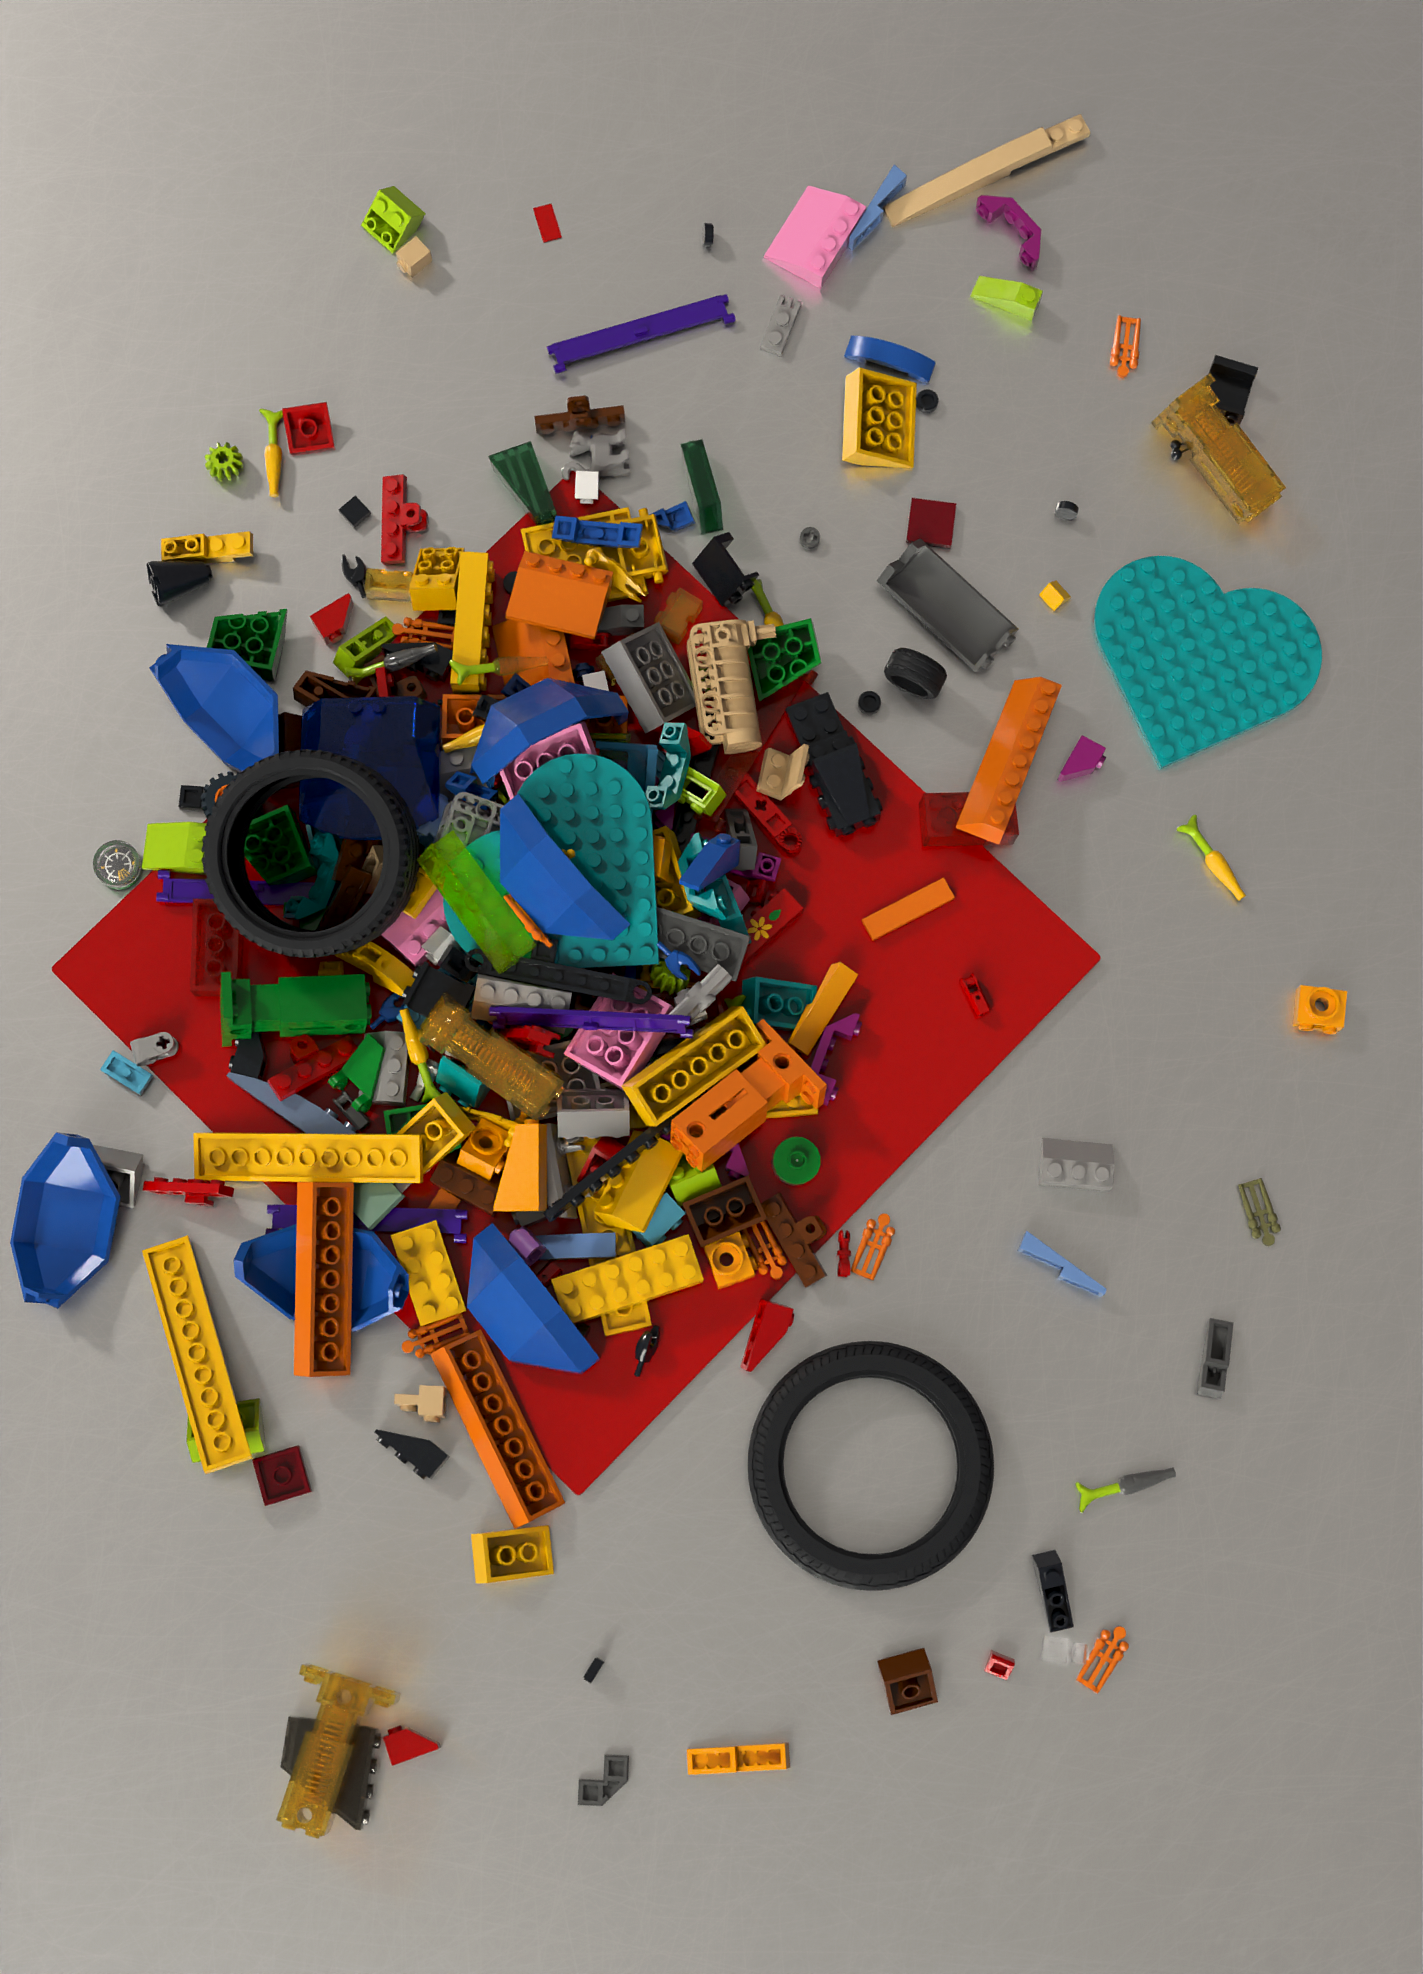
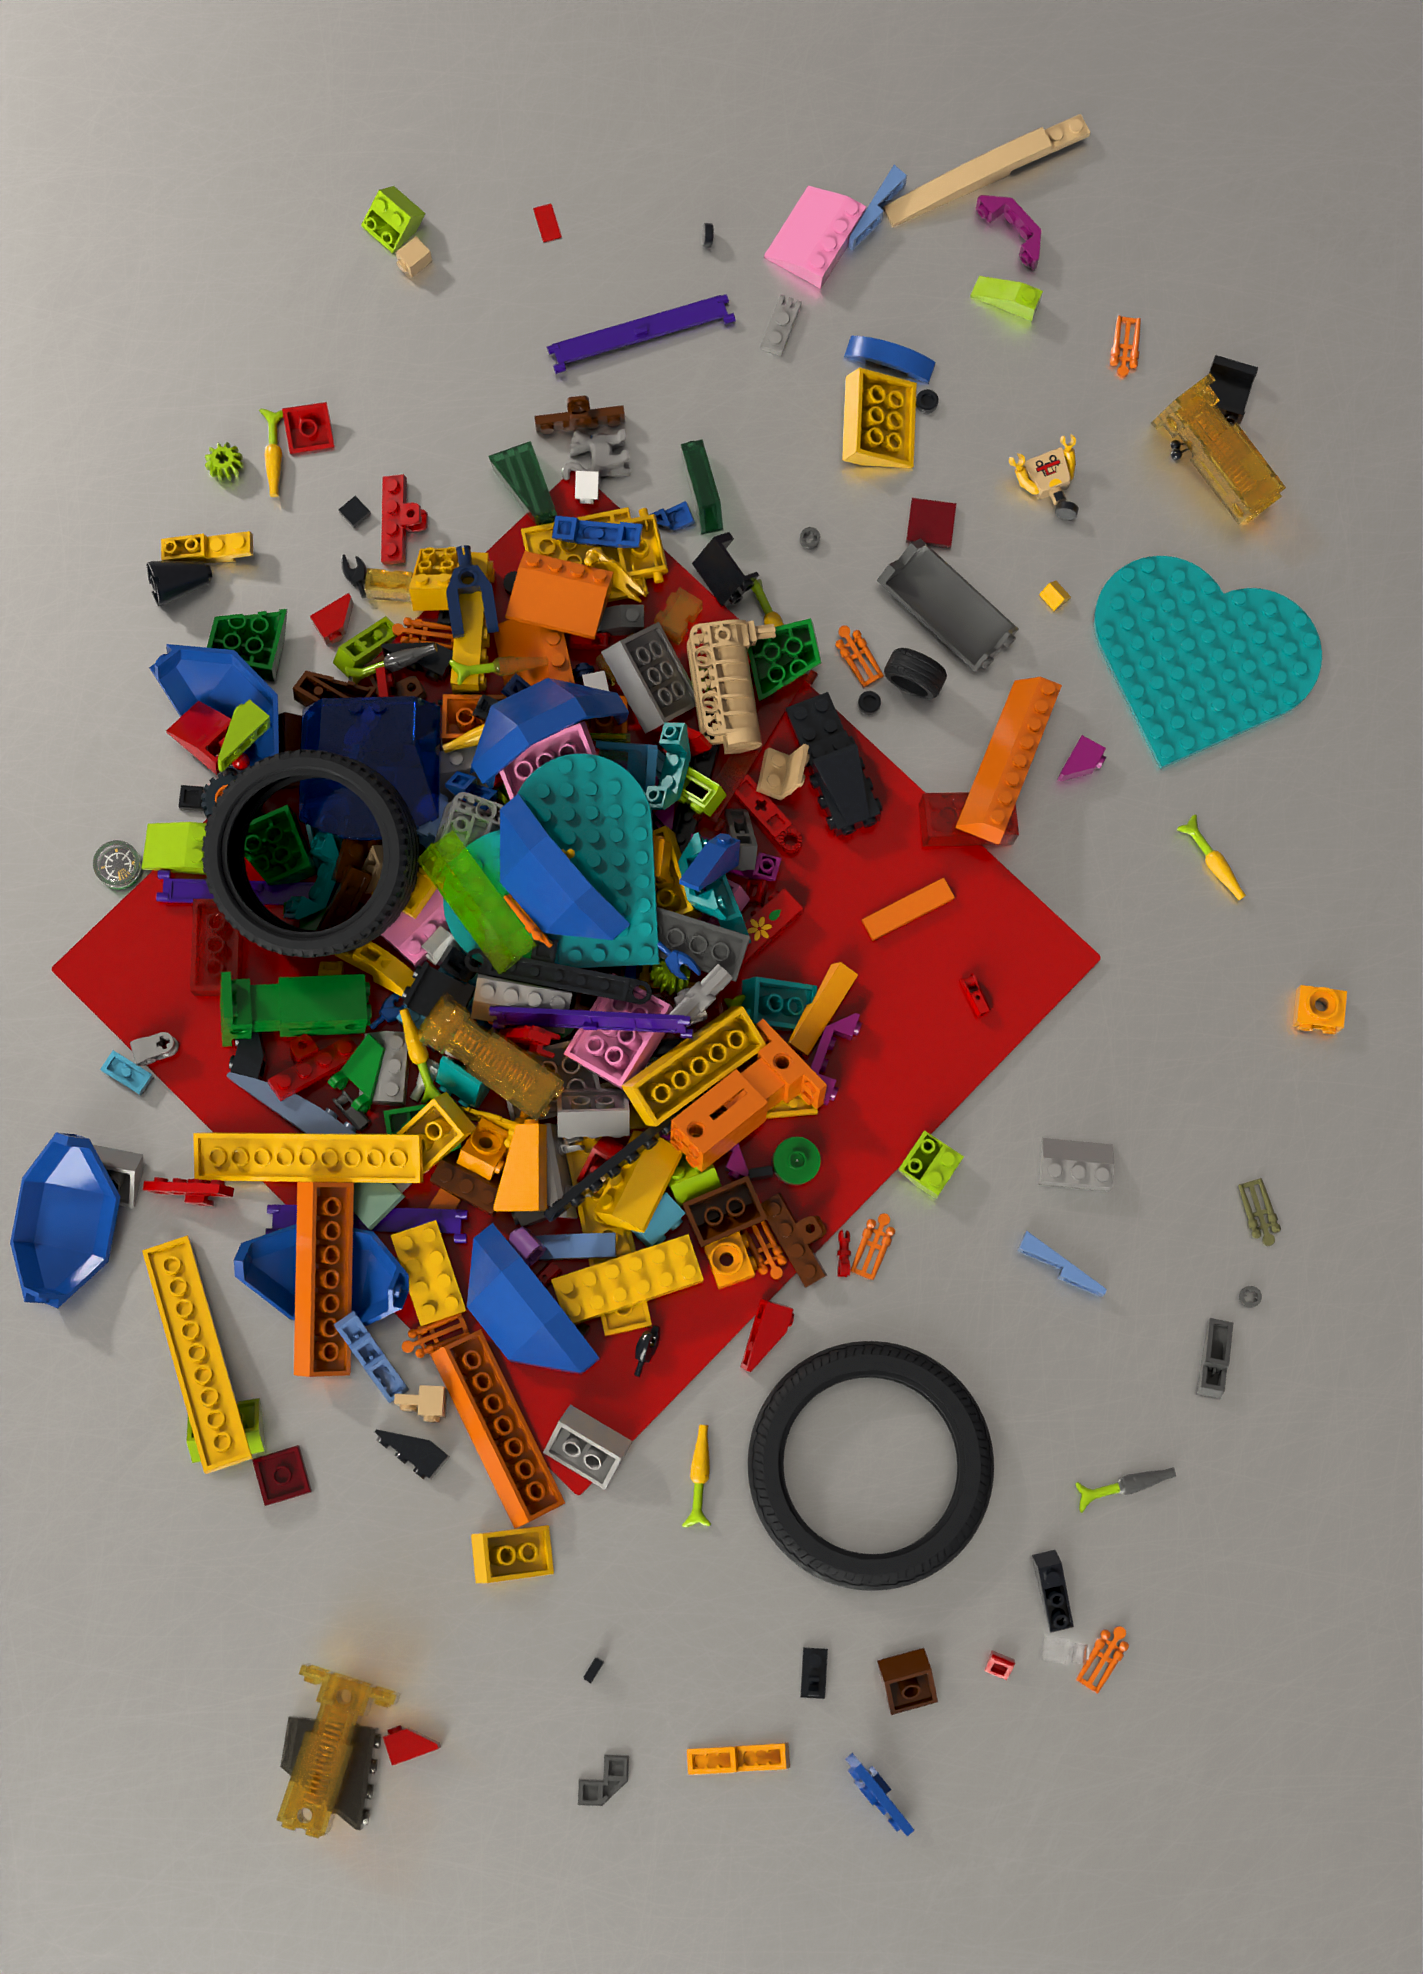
none -> red slope [166,701,250,775]
none -> lime slope [218,699,271,772]
none -> medium blue slope [334,1311,409,1403]
none -> dark blue piece [446,545,499,638]
none -> light grey slope [543,1405,632,1489]
none -> yellow piece [682,1425,711,1527]
none -> black tile [748,1165,773,1181]
none -> black plate [800,1647,828,1699]
none -> orange piece [835,625,884,688]
none -> blue plate [845,1753,914,1837]
none -> lime slope [898,1130,964,1199]
none -> torso [1009,434,1076,505]
none -> dark grey bush [1239,1286,1262,1307]

